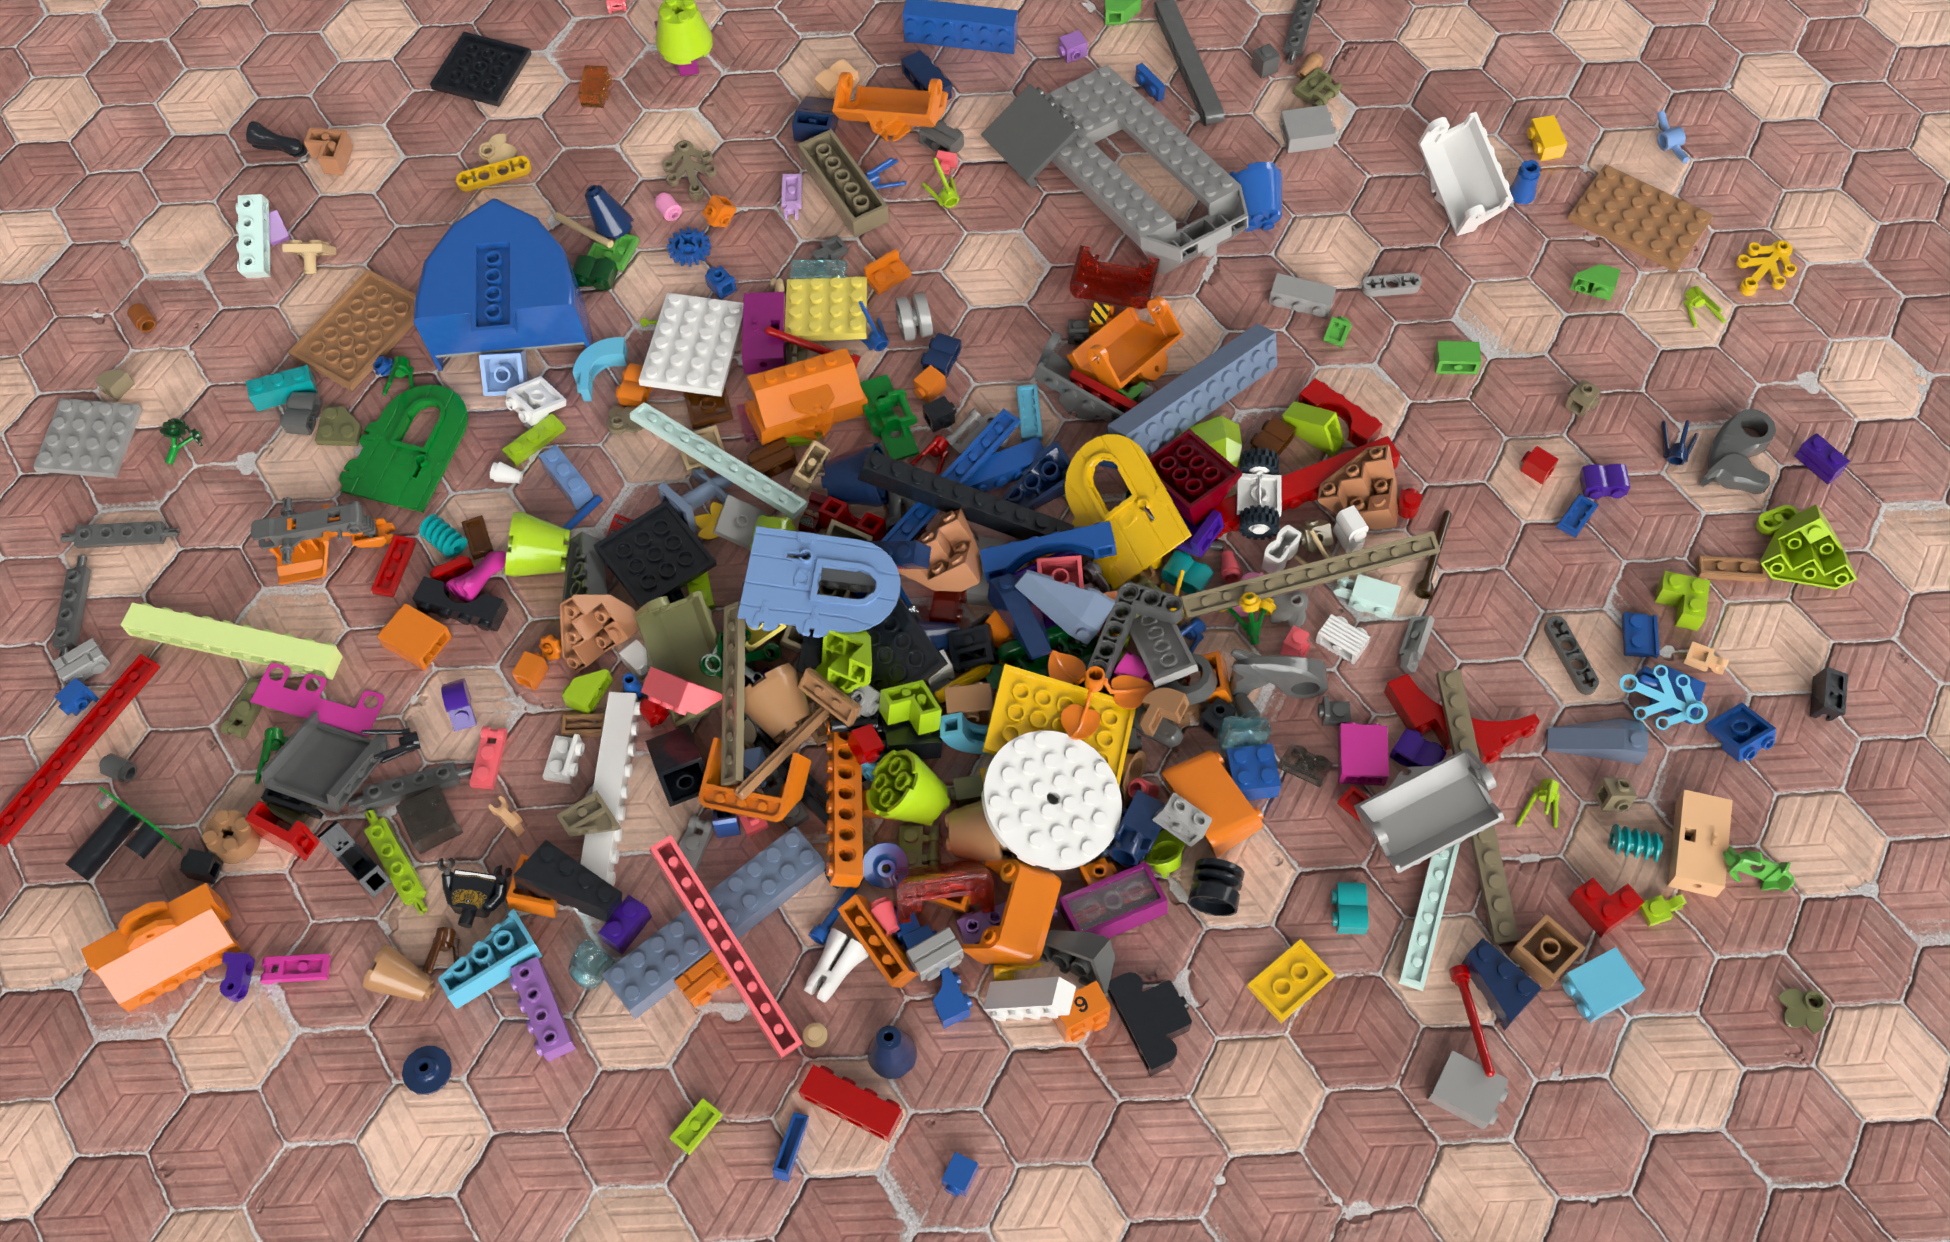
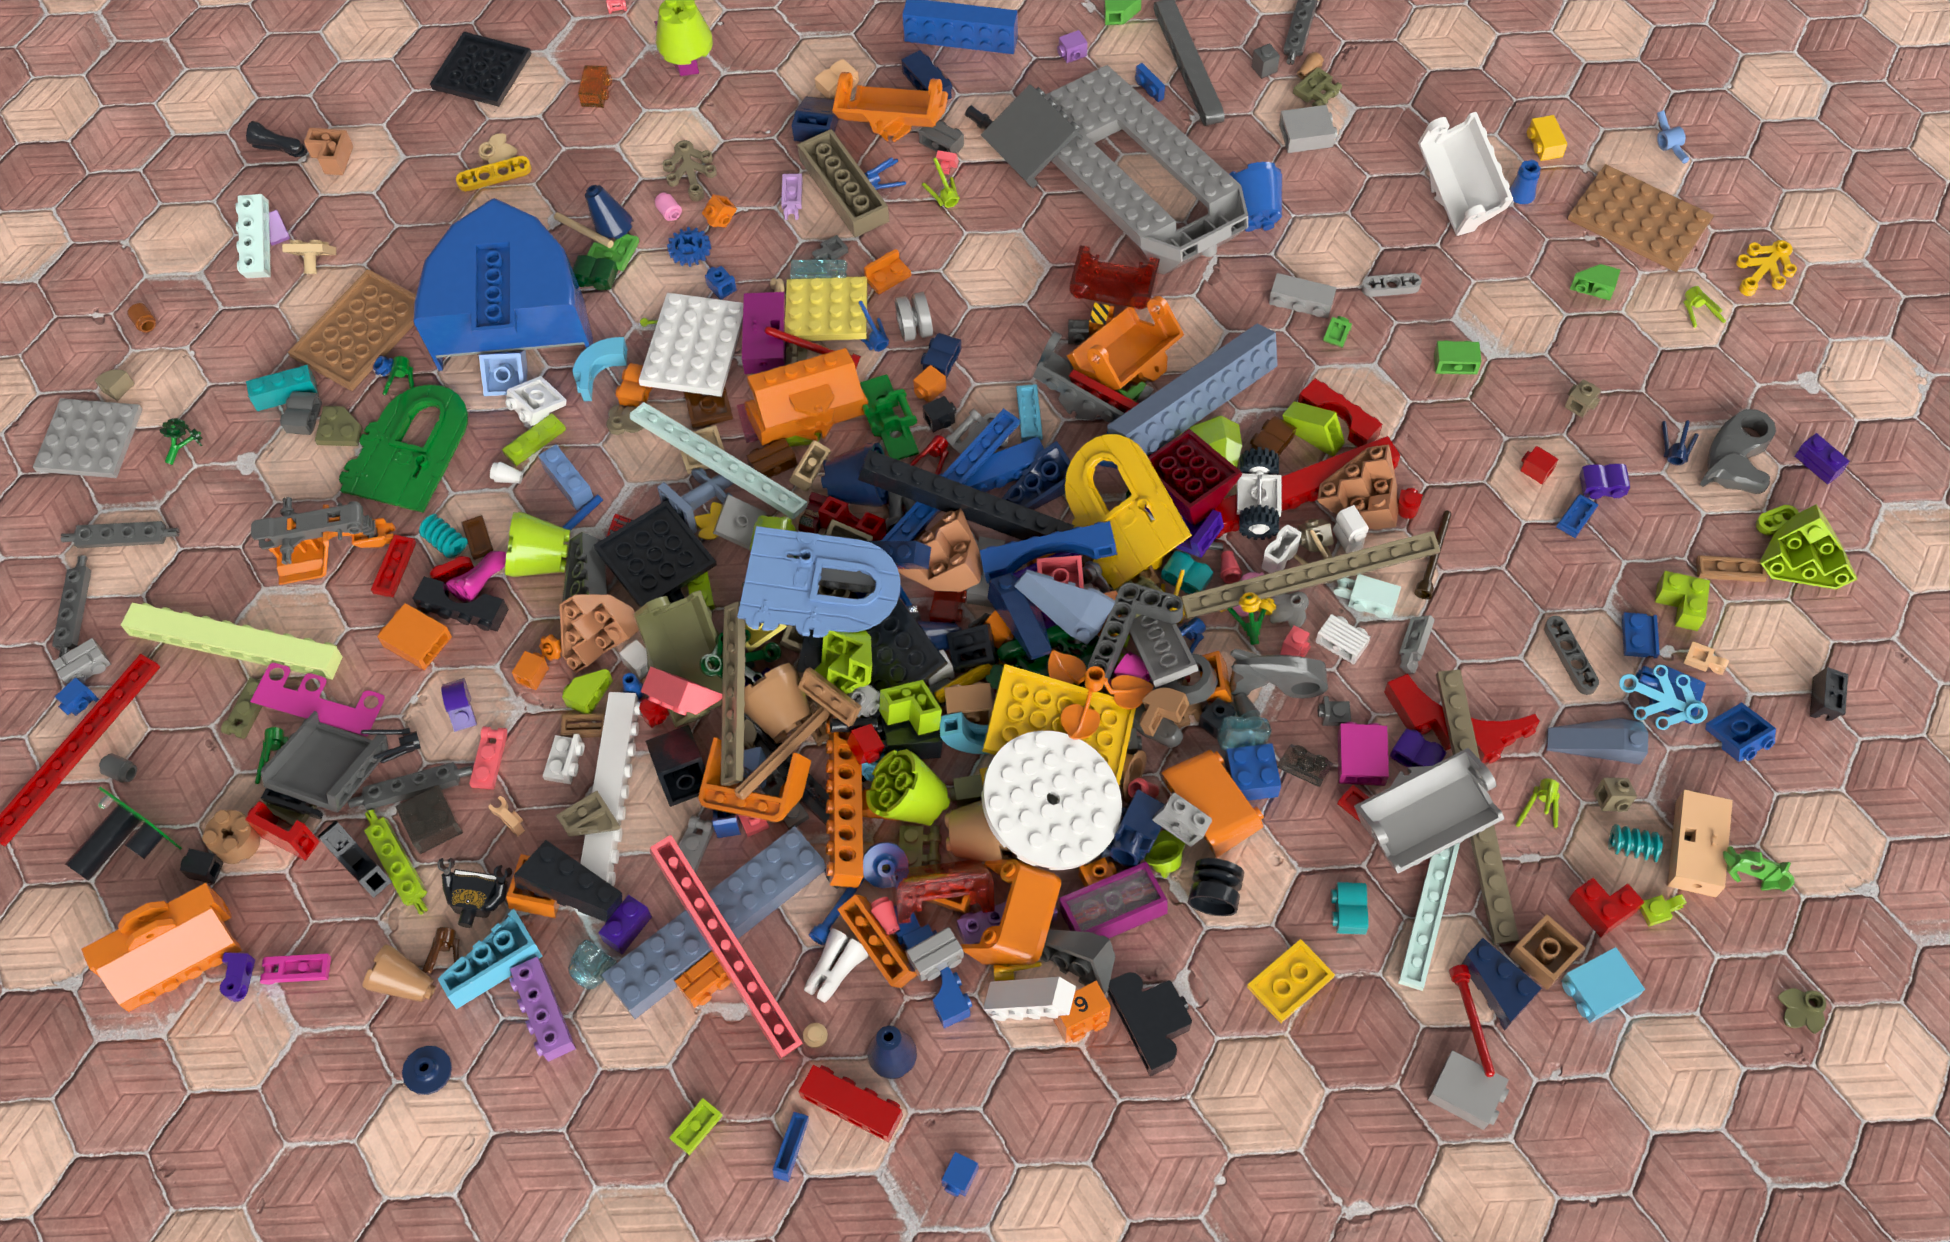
none -> black pin [965,105,993,129]

